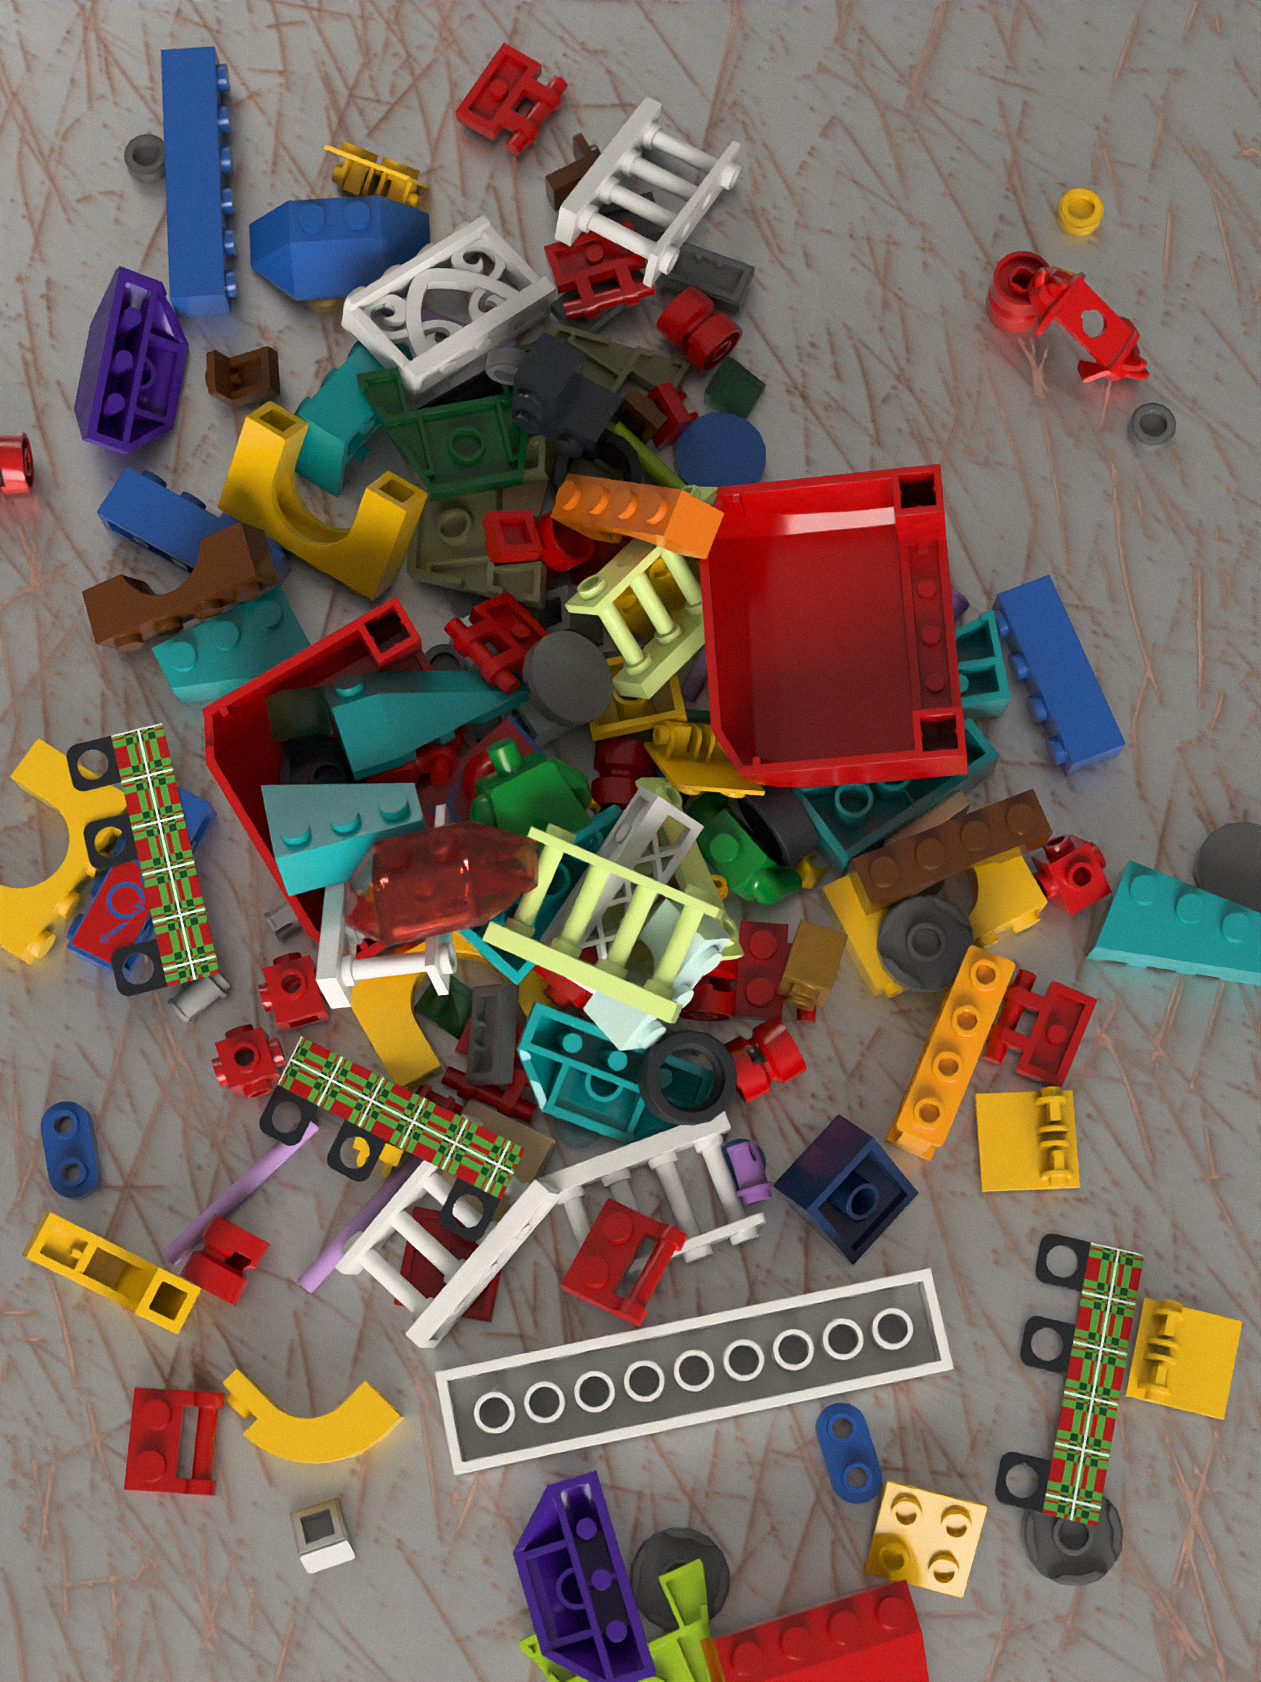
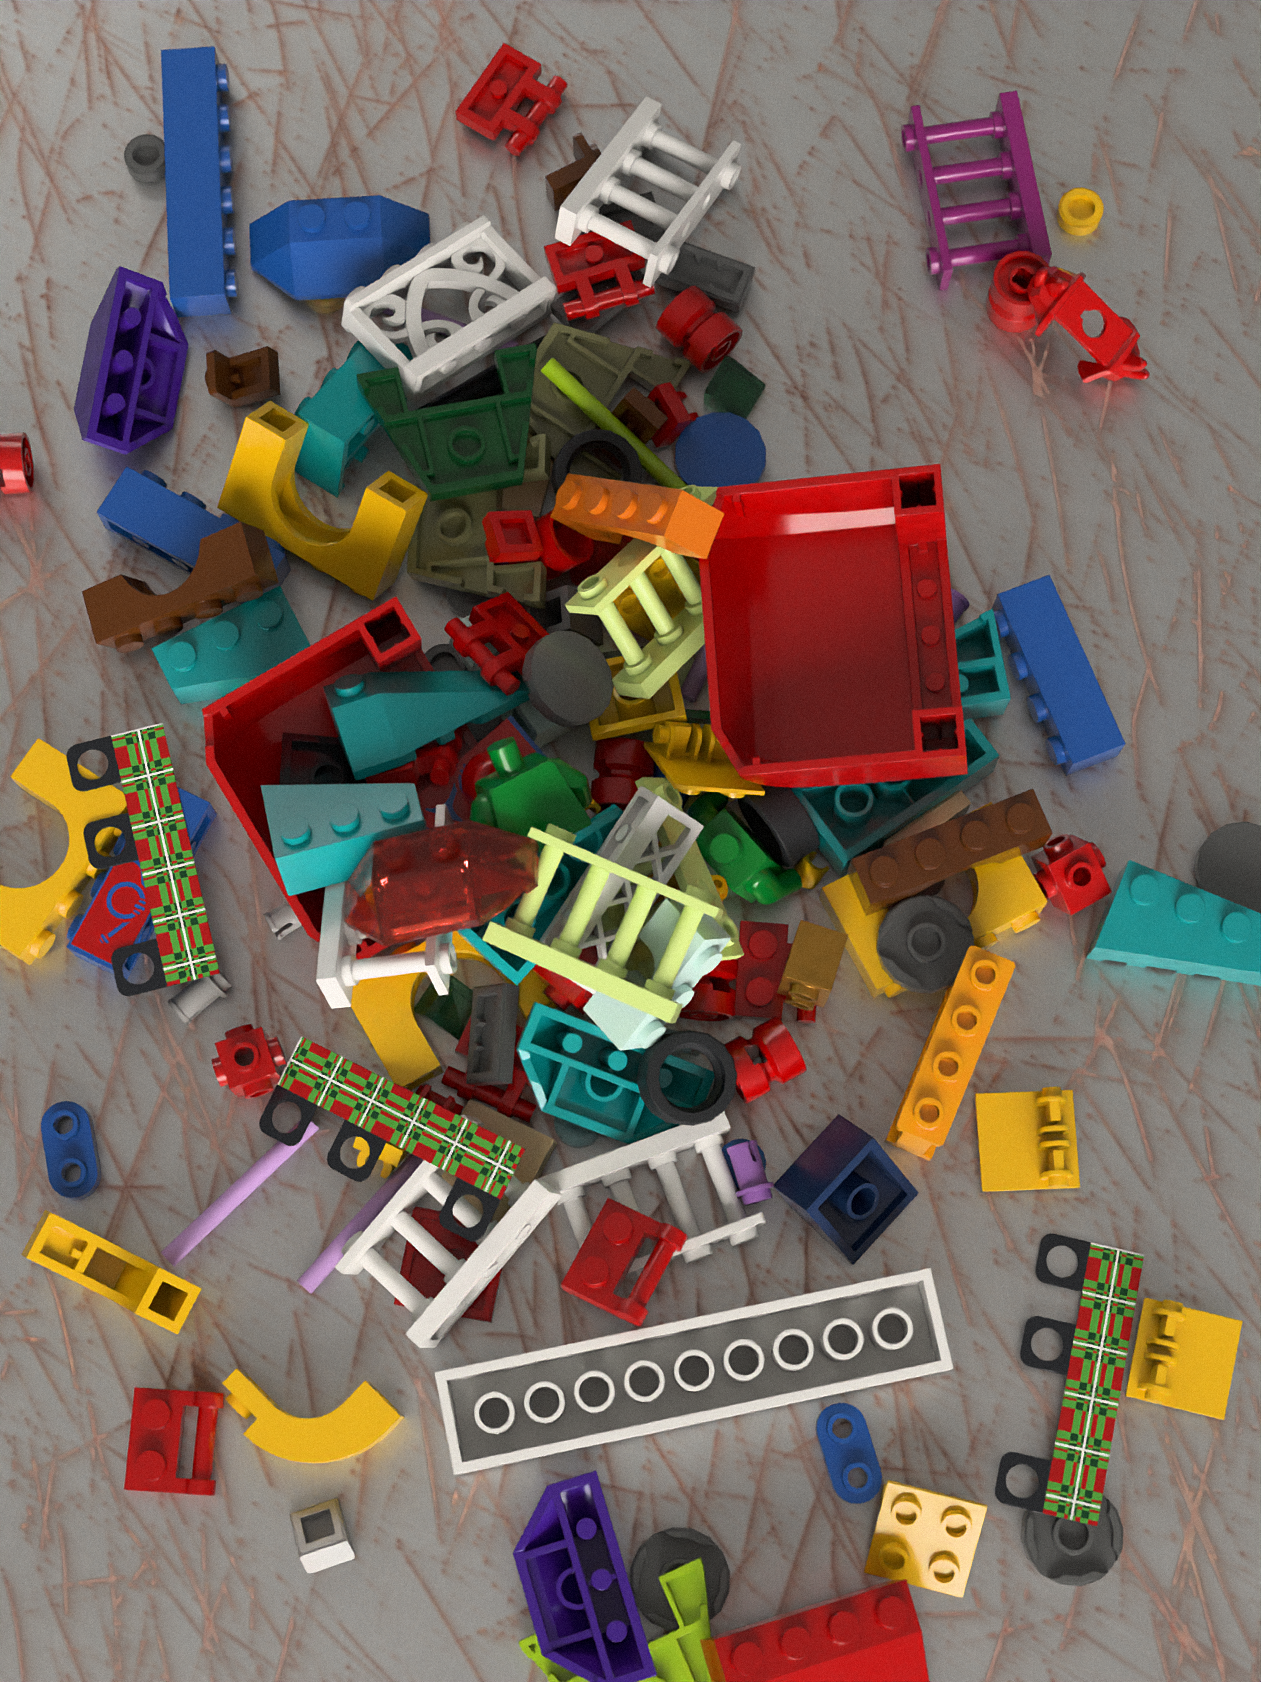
red wheel [179,1213,271,1306] -> none
red brick [258,952,330,1032] -> none
slope [266,686,333,743] -> none
yellow hinge [323,141,430,209] -> none
dark grey tile [485,347,528,385] -> none
black brick [511,331,624,463] -> none
red plate [983,969,1098,1088] -> none
dark grey tile [1127,403,1176,452] -> none
none -> magenta fence [901,91,1052,290]

